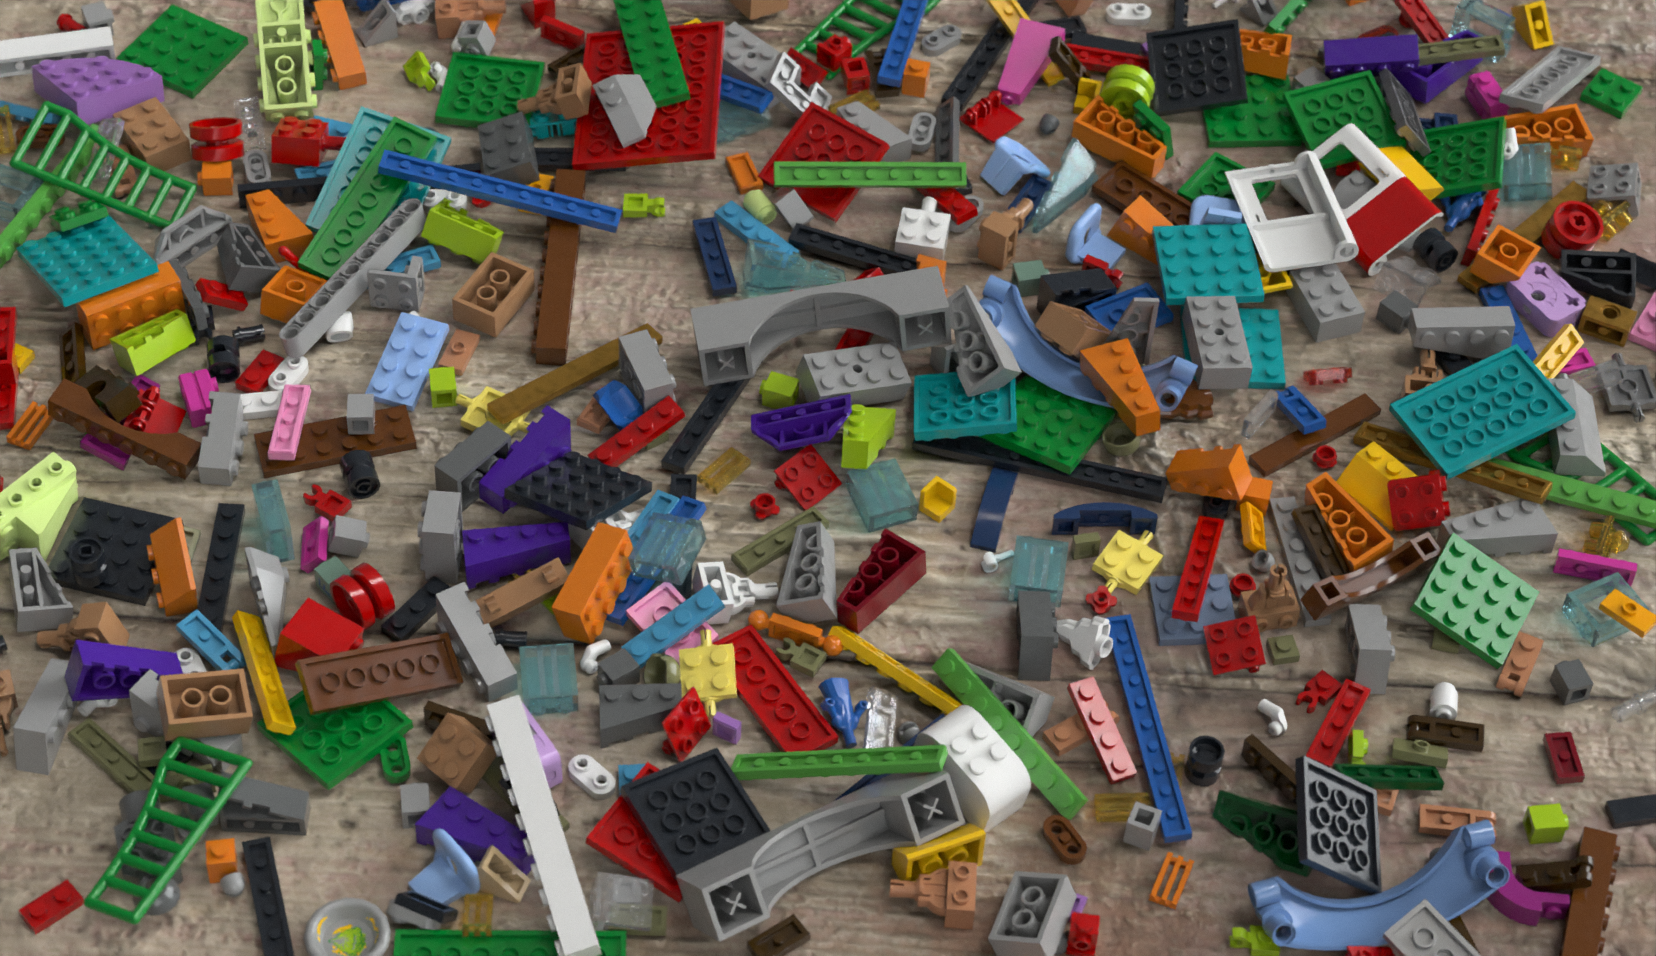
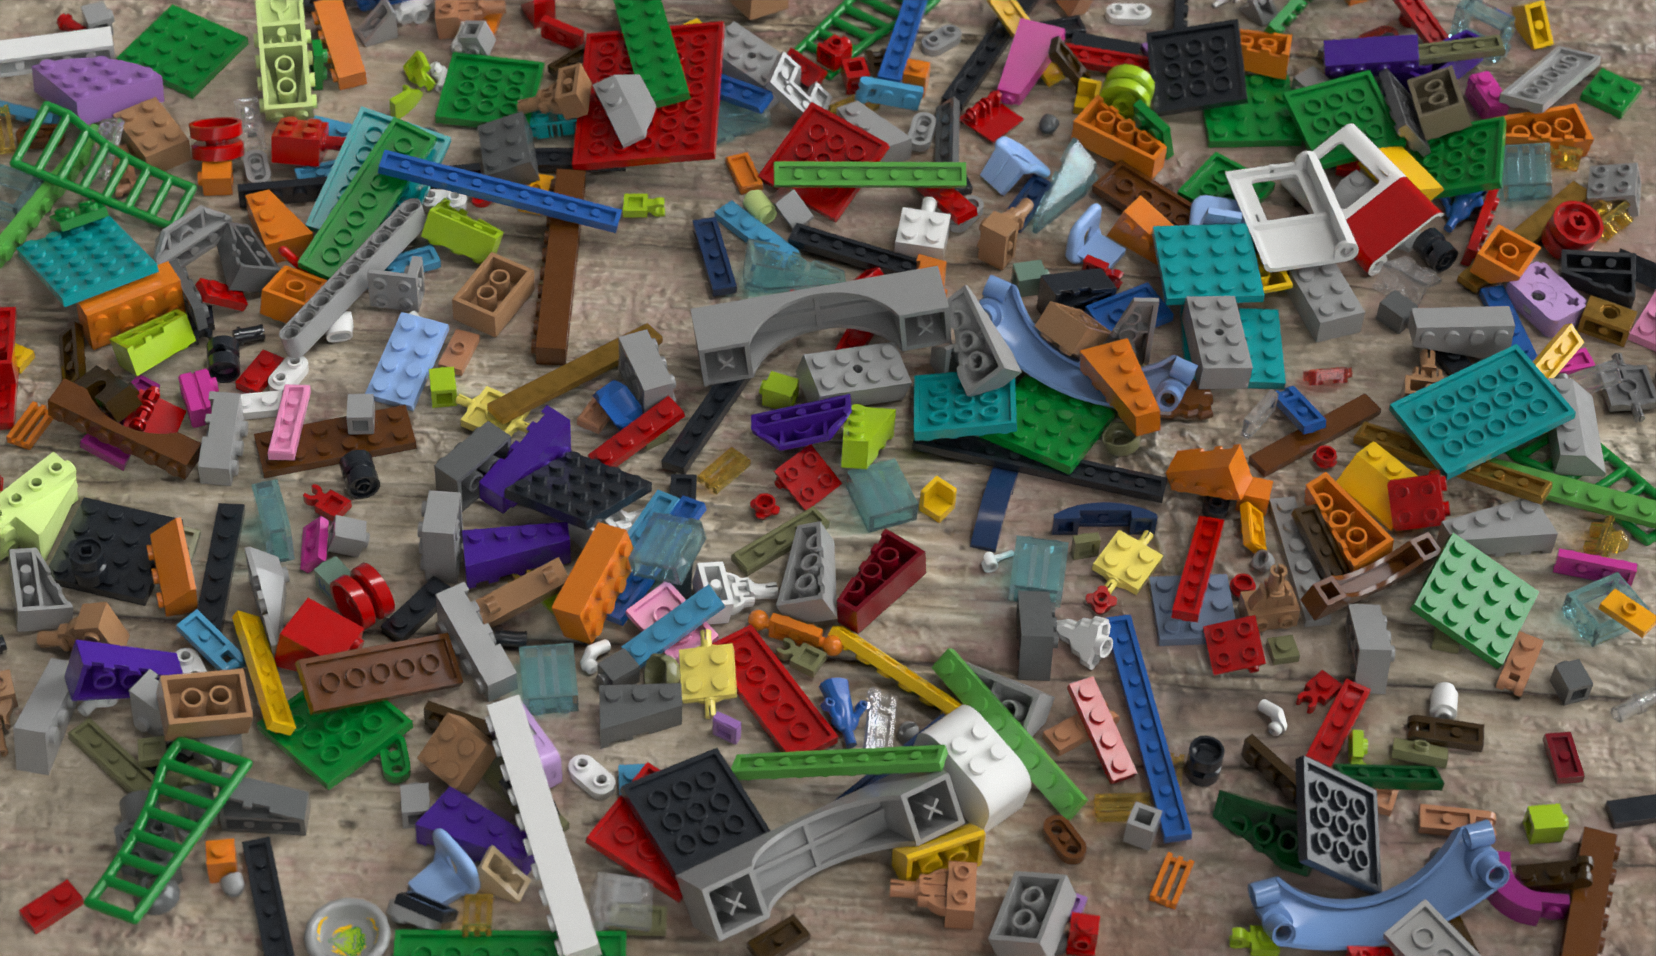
red hinge [661,686,712,762] -> none
white arm [1504,128,1518,160] -> none
none -> lime slope [389,85,423,119]
none -> dark azure plate [854,76,924,111]
none -> dark tan brick [1407,65,1472,140]

